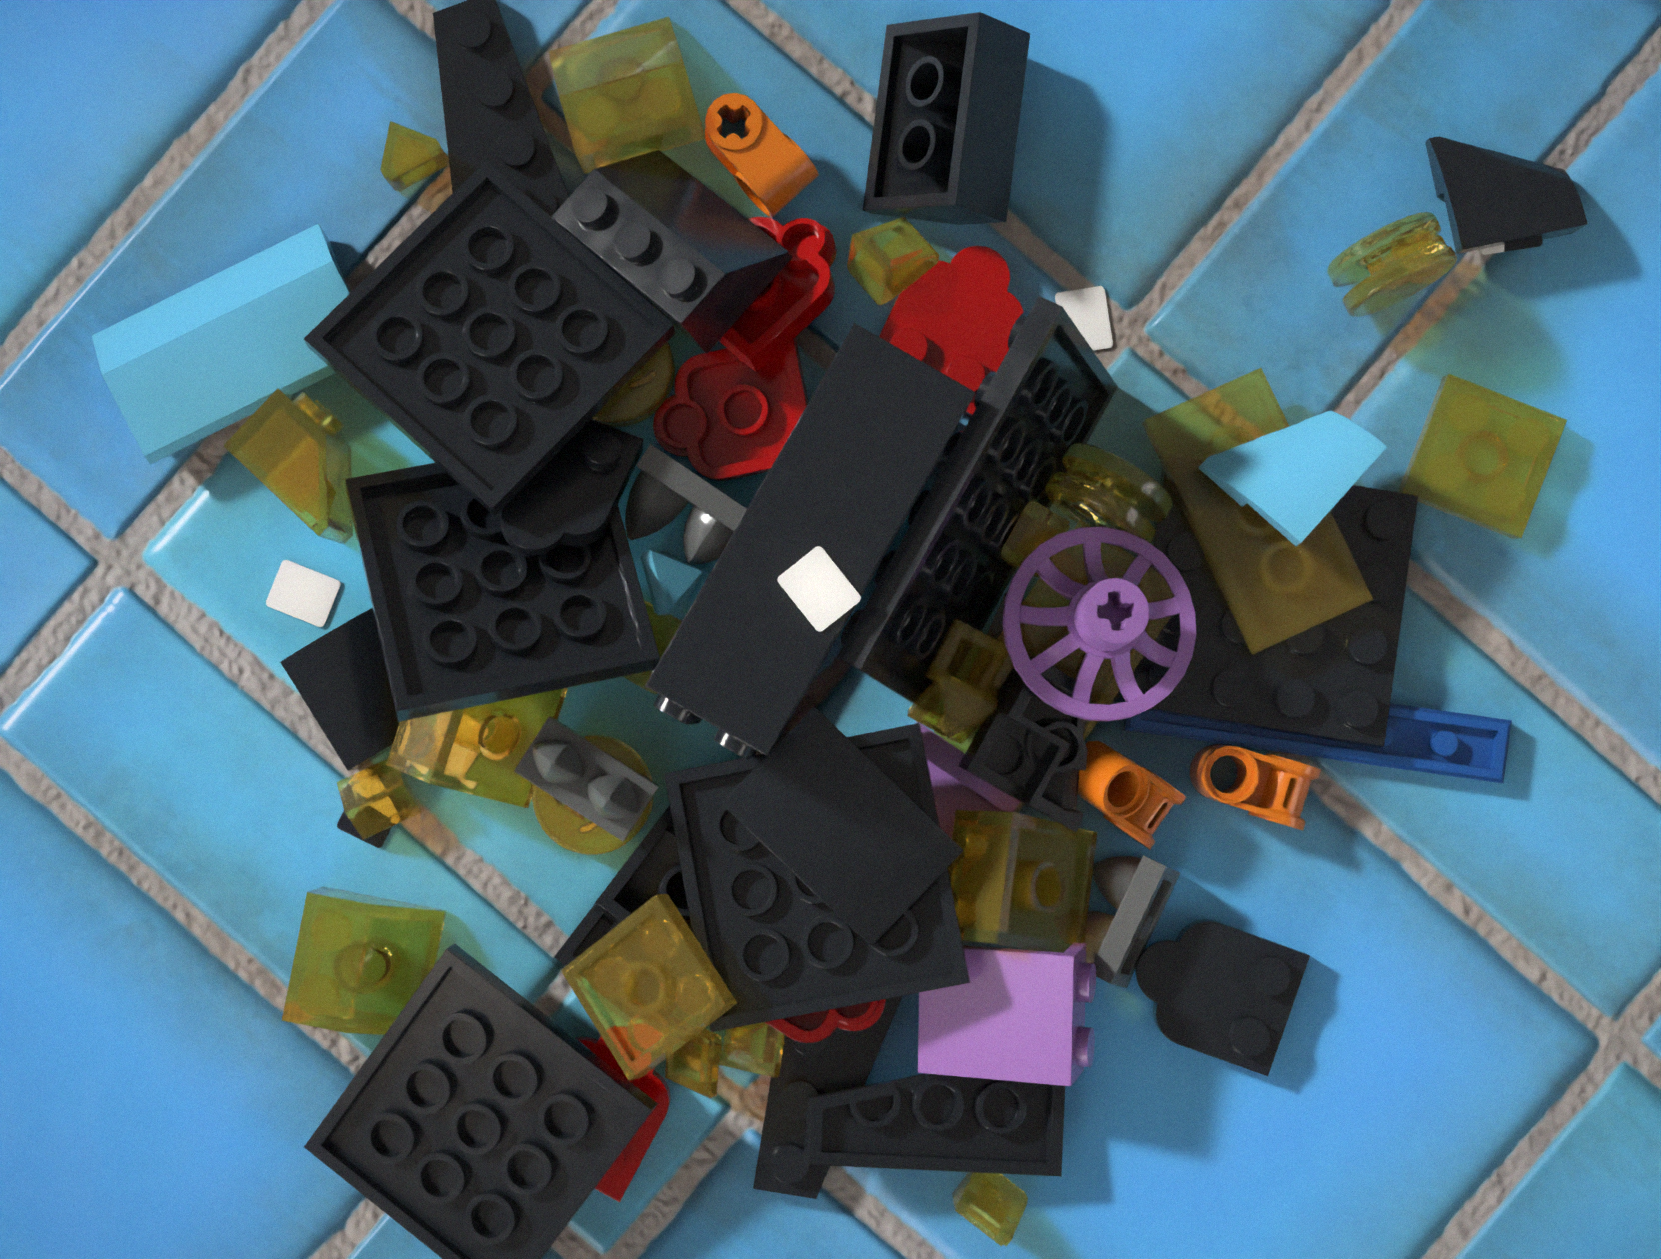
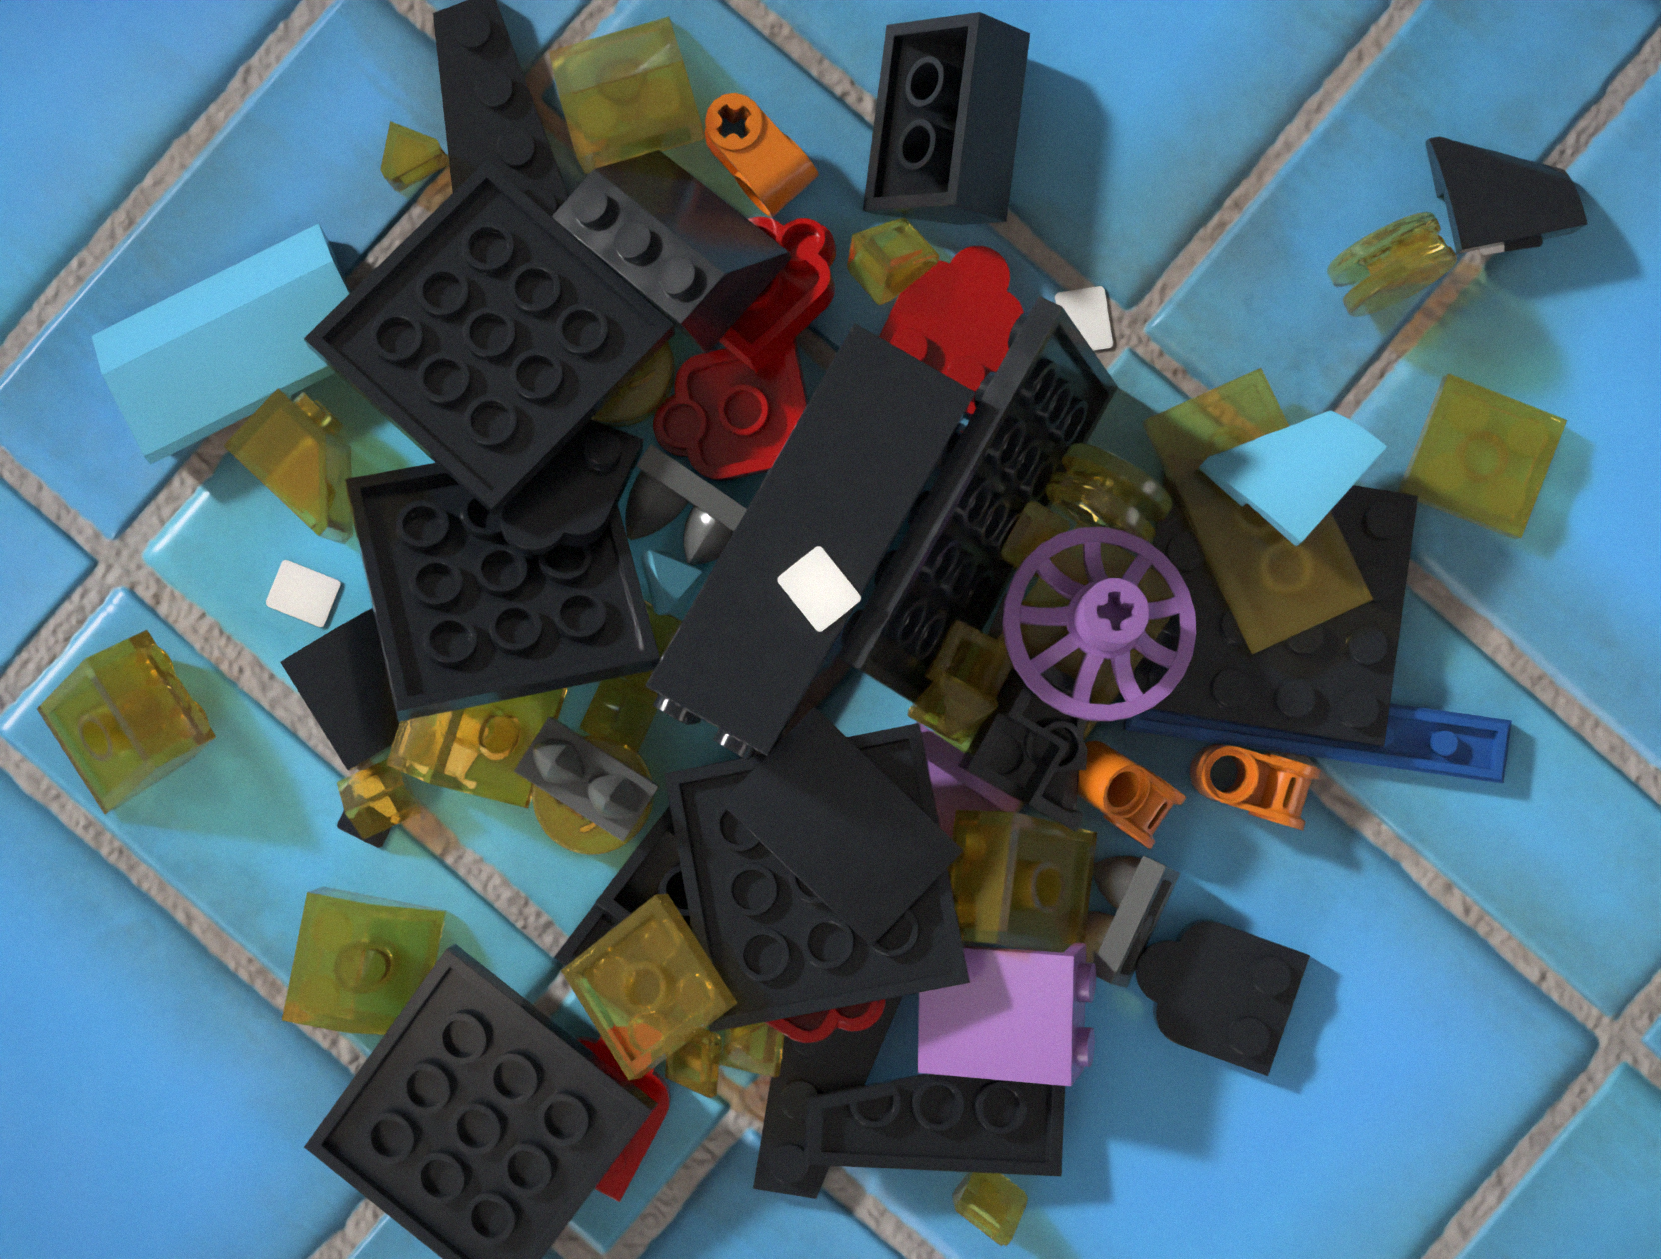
none -> clear yellow slope [37,630,216,815]
none -> clear yellow slope [579,677,659,754]

